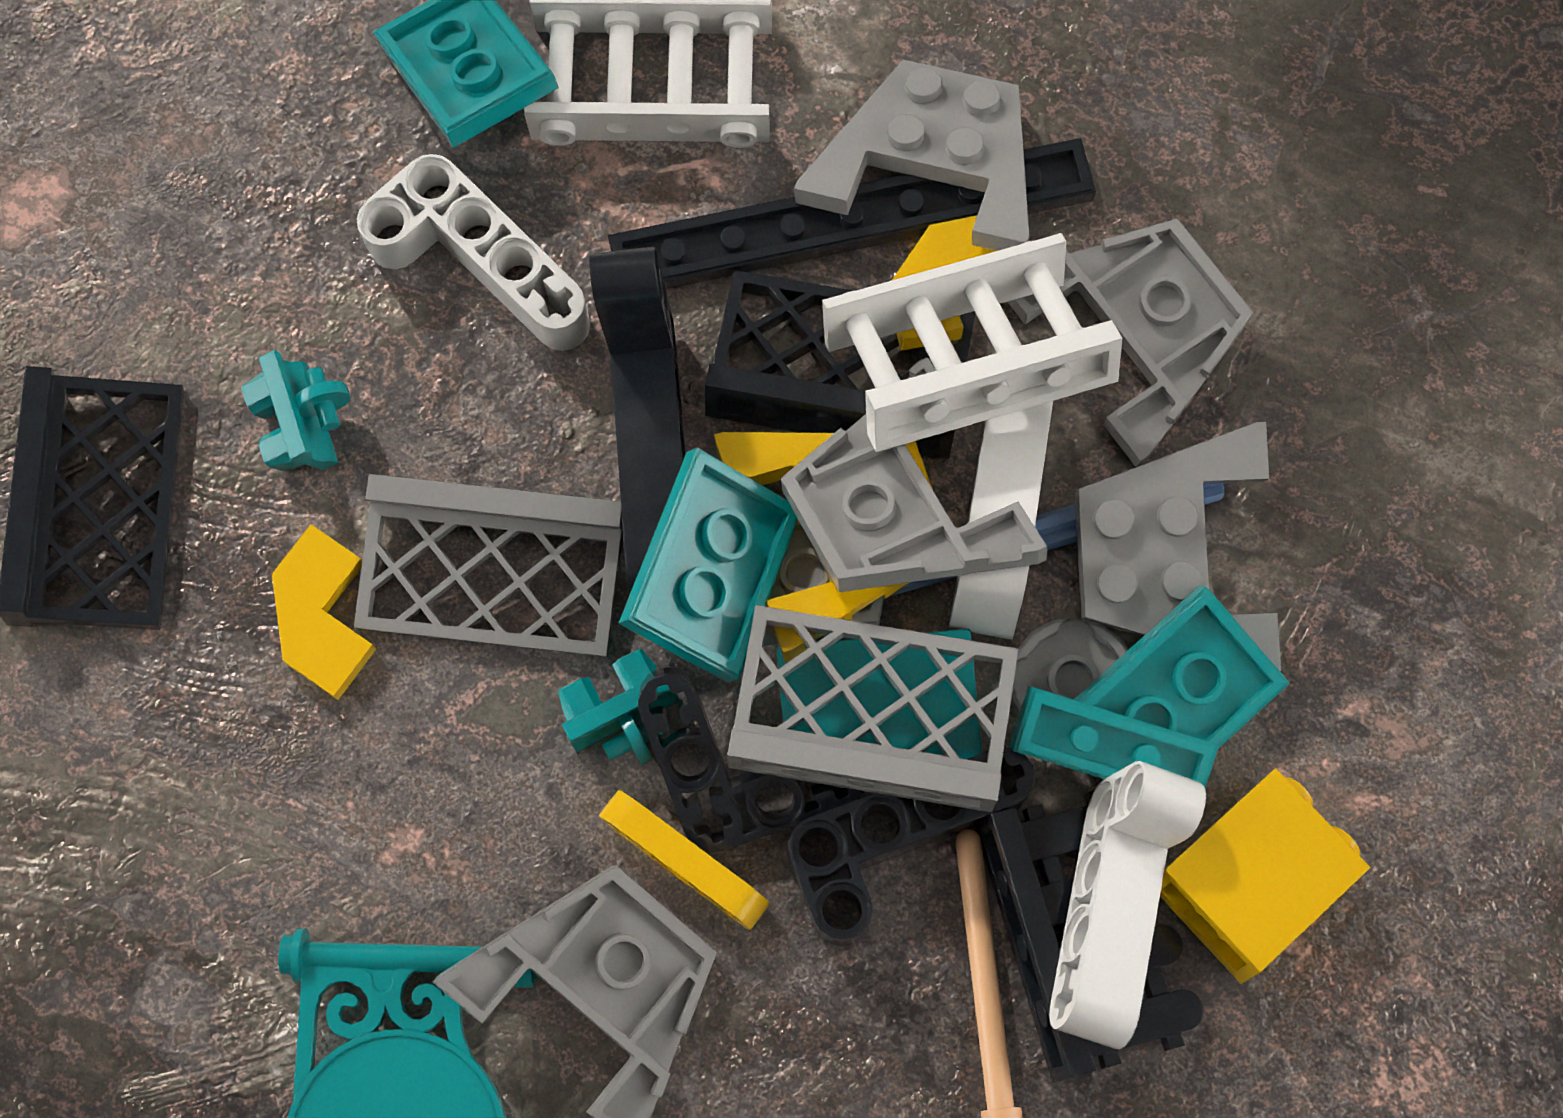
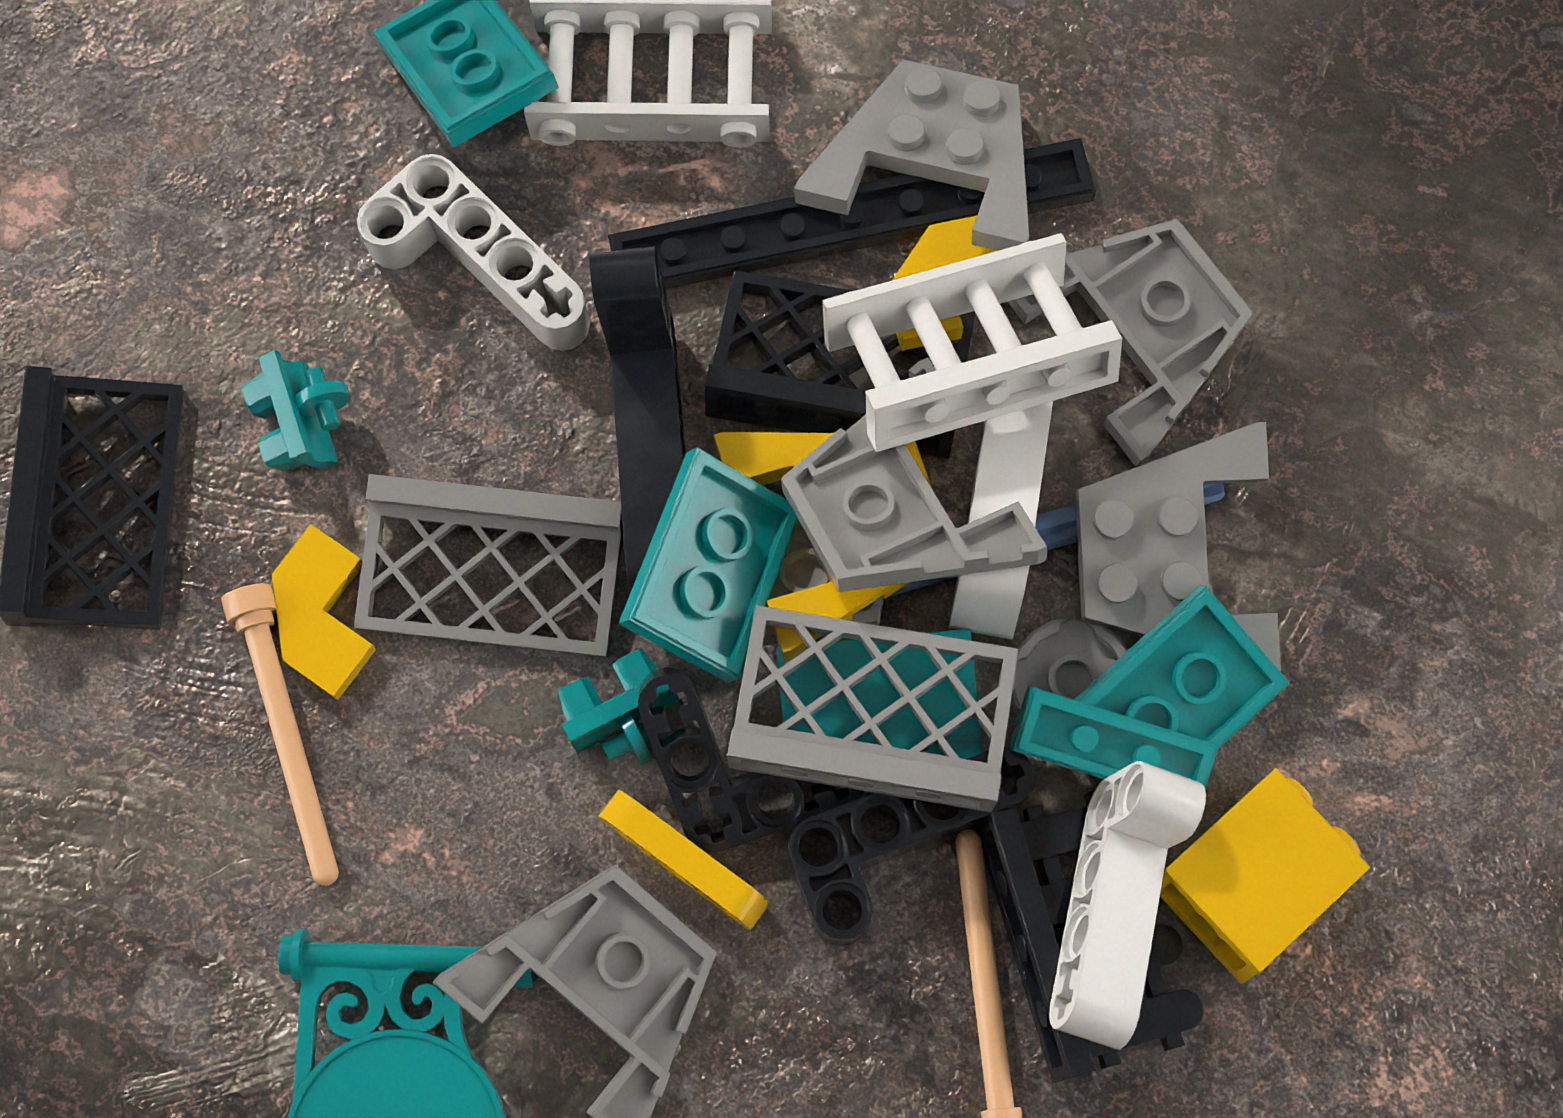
none -> light nougat piece [221,583,339,886]

